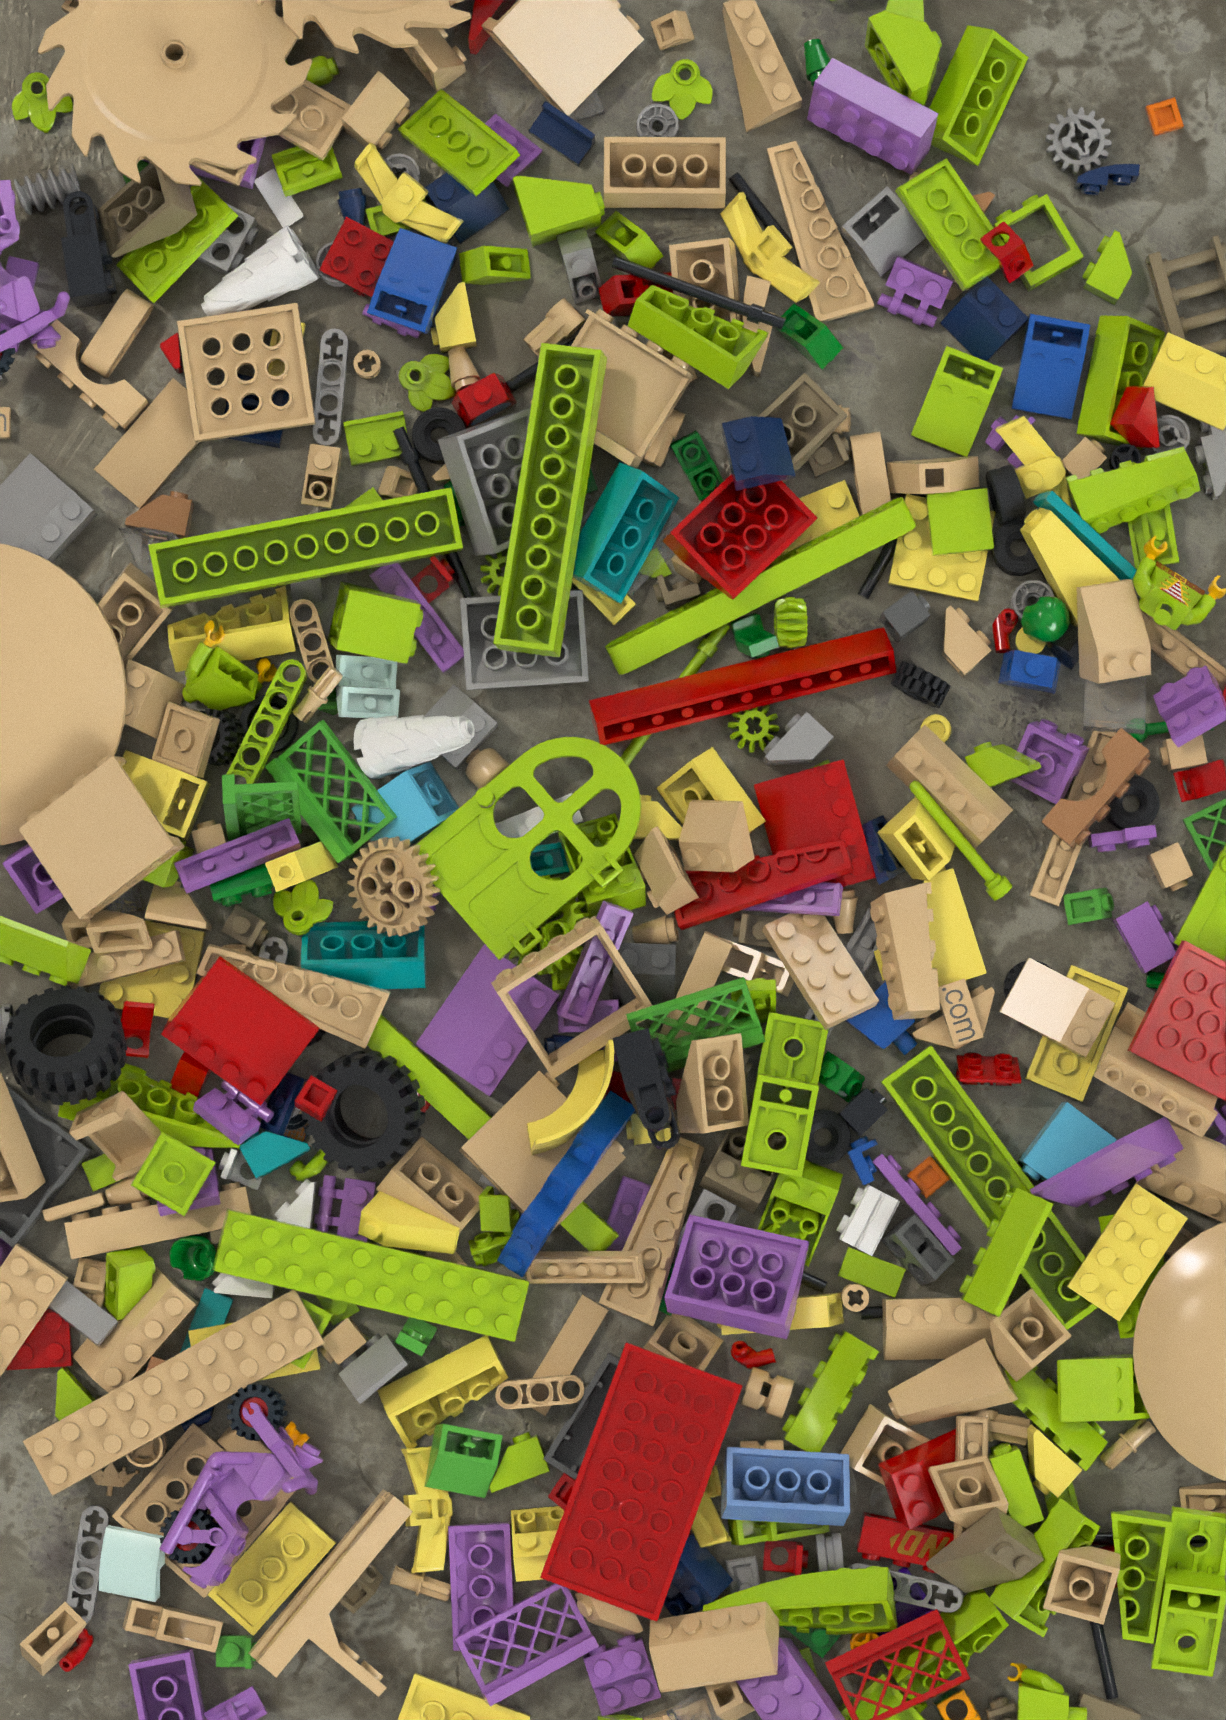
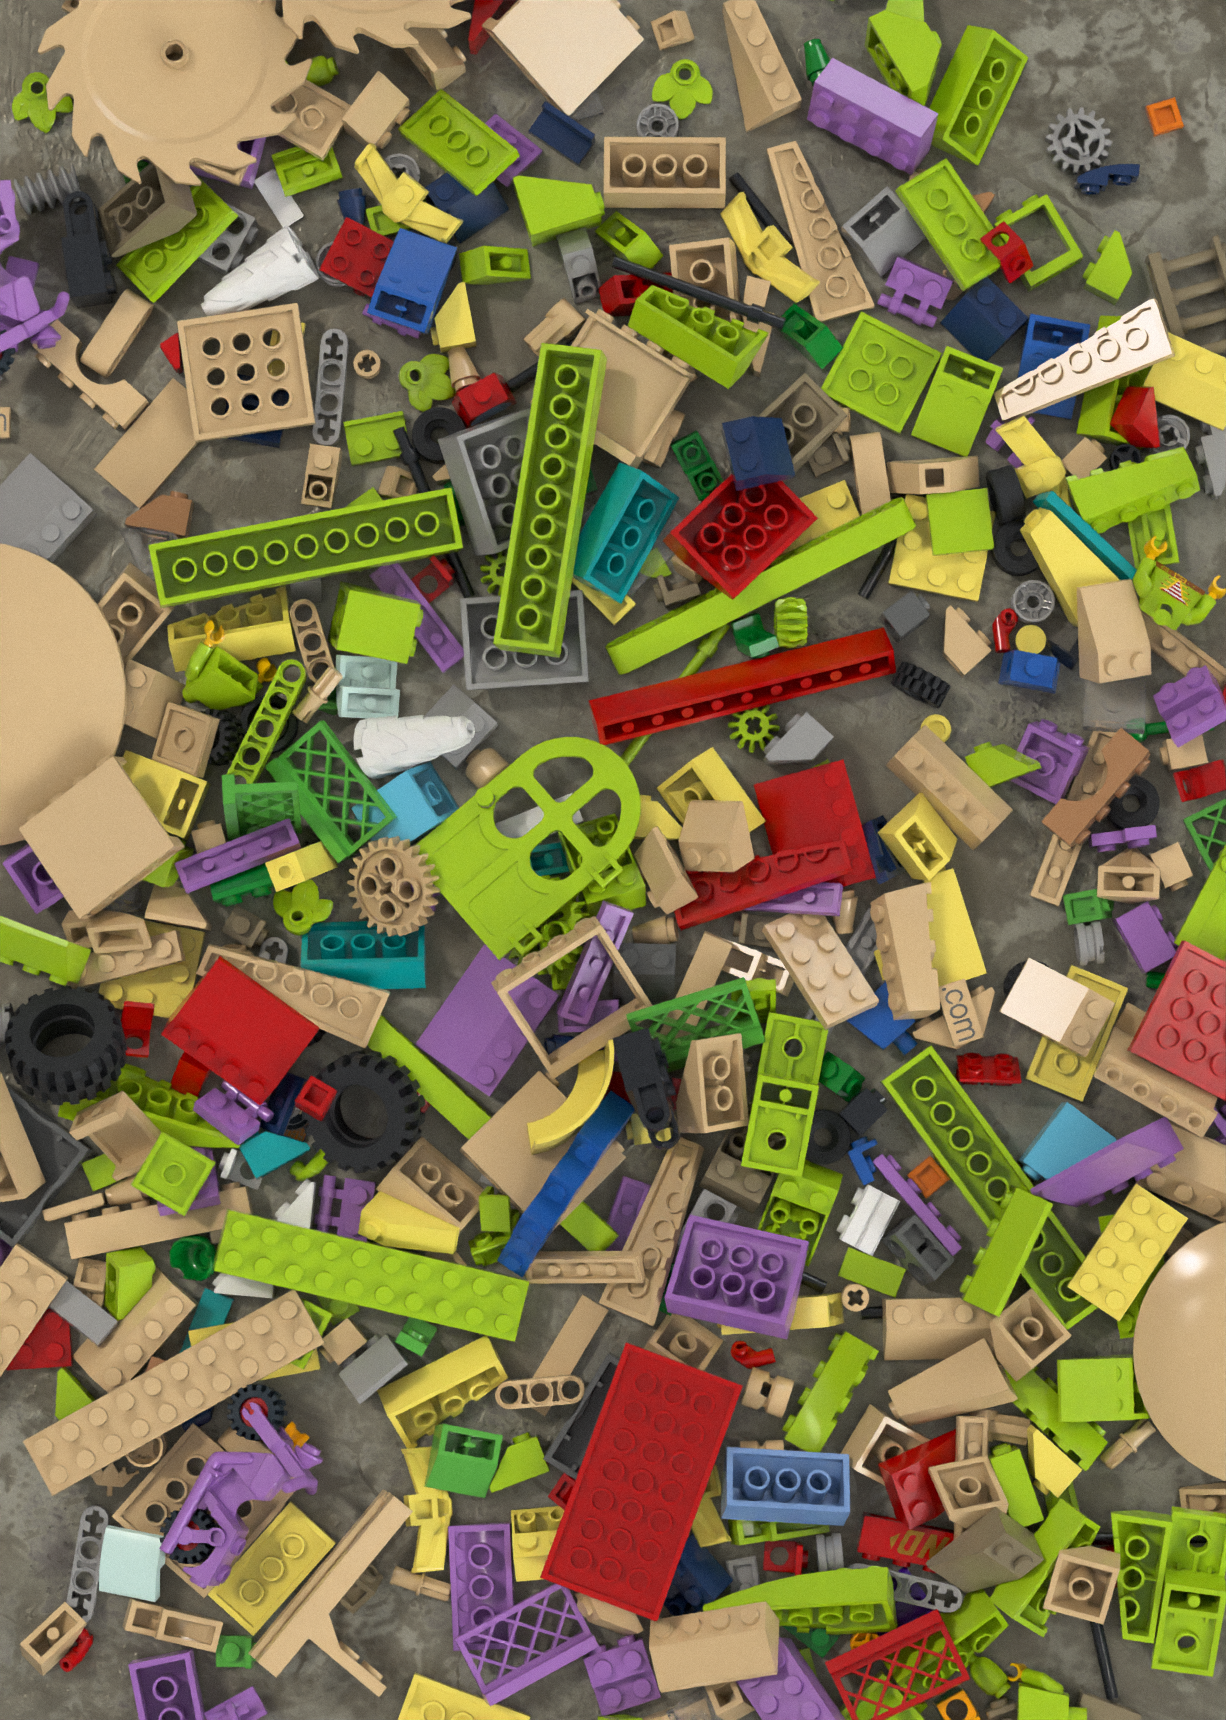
lime piece [909,781,1012,901] -> none
green hair [1021,596,1070,642] -> none
none -> lime plate [821,311,942,435]
none -> lime plant [968,1653,1011,1700]
none -> wing [994,298,1175,423]
none -> light grey wheel [1074,921,1105,966]
none -> tan slope [1097,848,1160,904]

